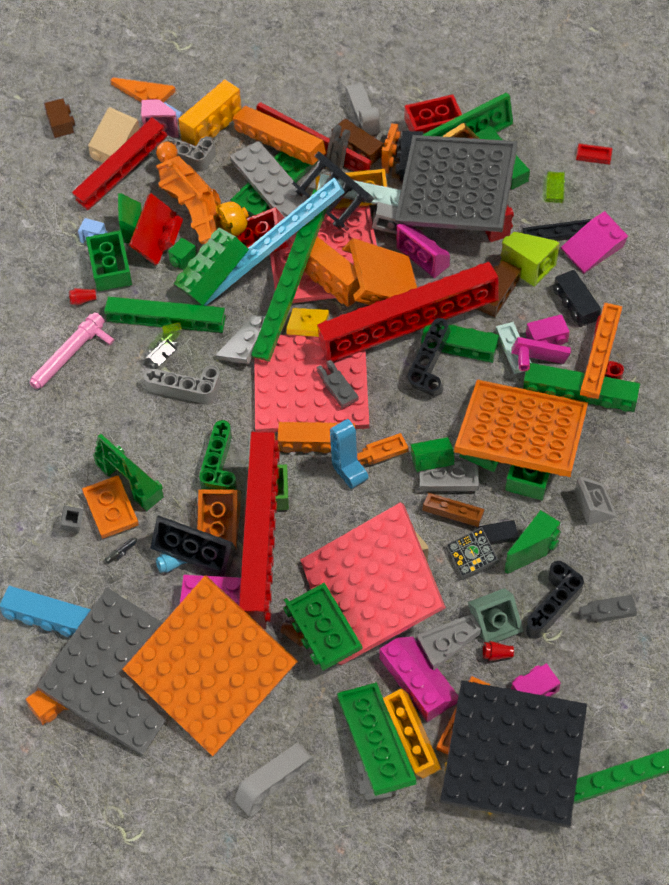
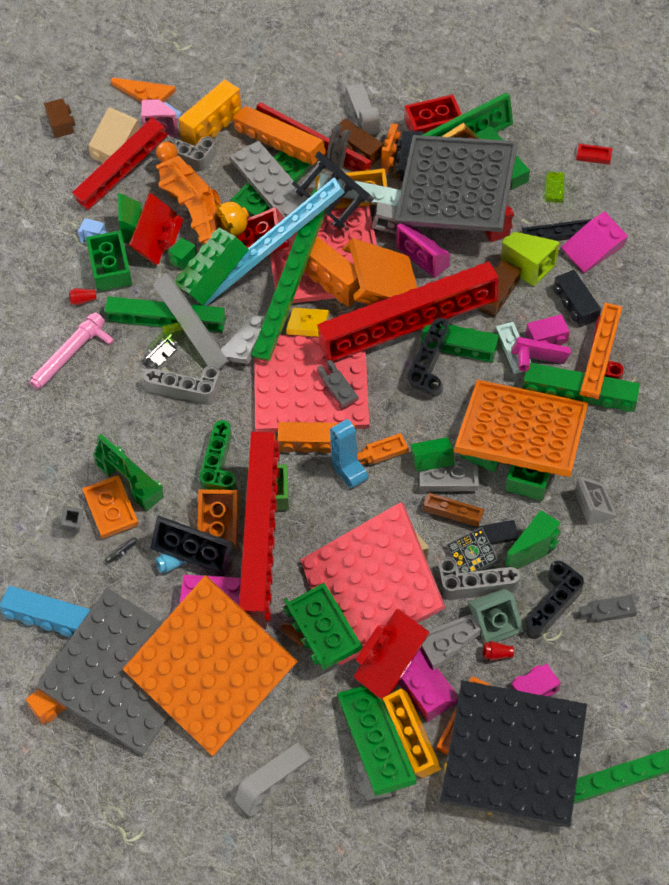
none -> light grey tile [153,273,229,370]
none -> red bracket [354,609,430,701]
none -> light grey beam [438,557,520,600]

